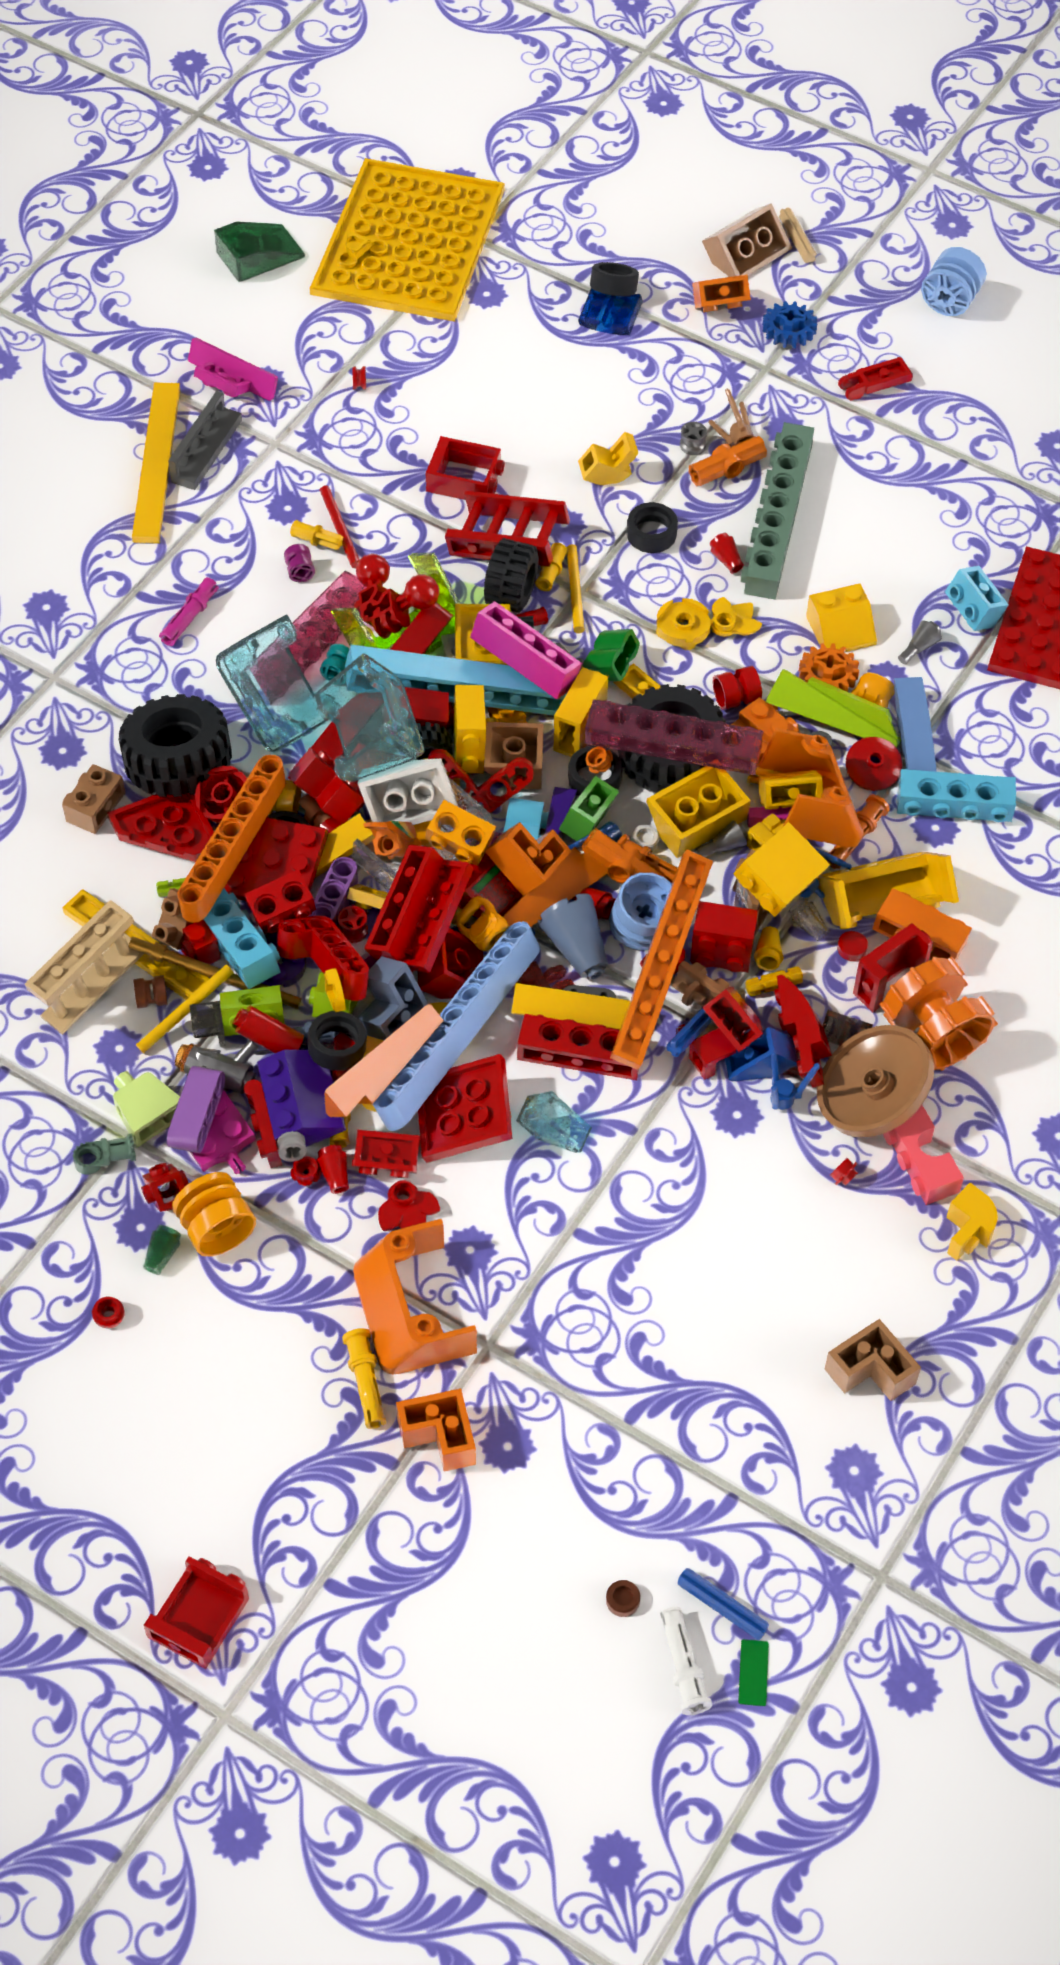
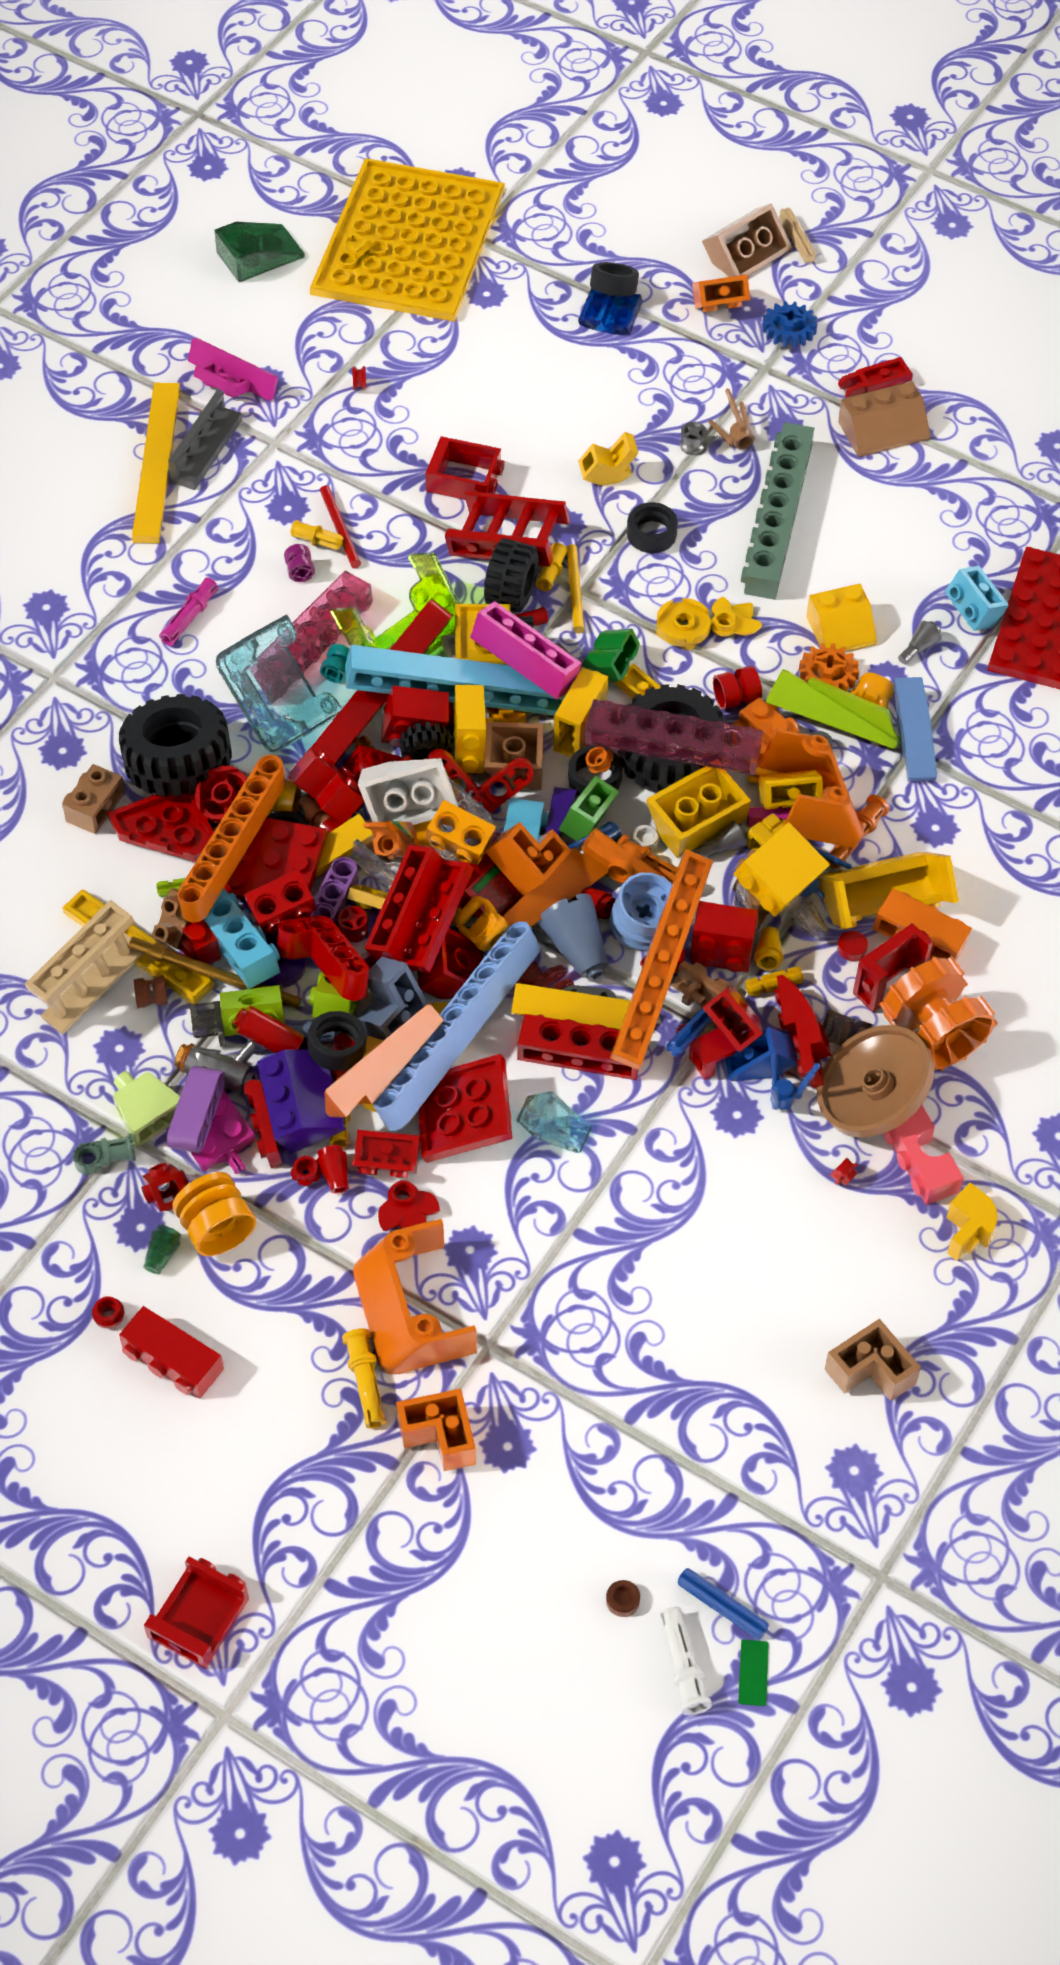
yellow bar [136,964,234,1054] -> none
light grey bush [277,1131,307,1162] -> none
clear light blue windscreen [314,653,425,782] -> none
yellow tile [324,968,346,1013] -> none
red piece [353,553,440,639] -> none
orange piece [688,436,767,487] -> none
red cone [709,532,744,574] -> none
red dish [845,737,902,791] -> none
medium azure brick [897,769,1016,822] -> none
light blue wheel [921,247,987,316] -> none
none -> red brick [119,1305,224,1399]
none -> medium nougat slope [838,381,930,457]

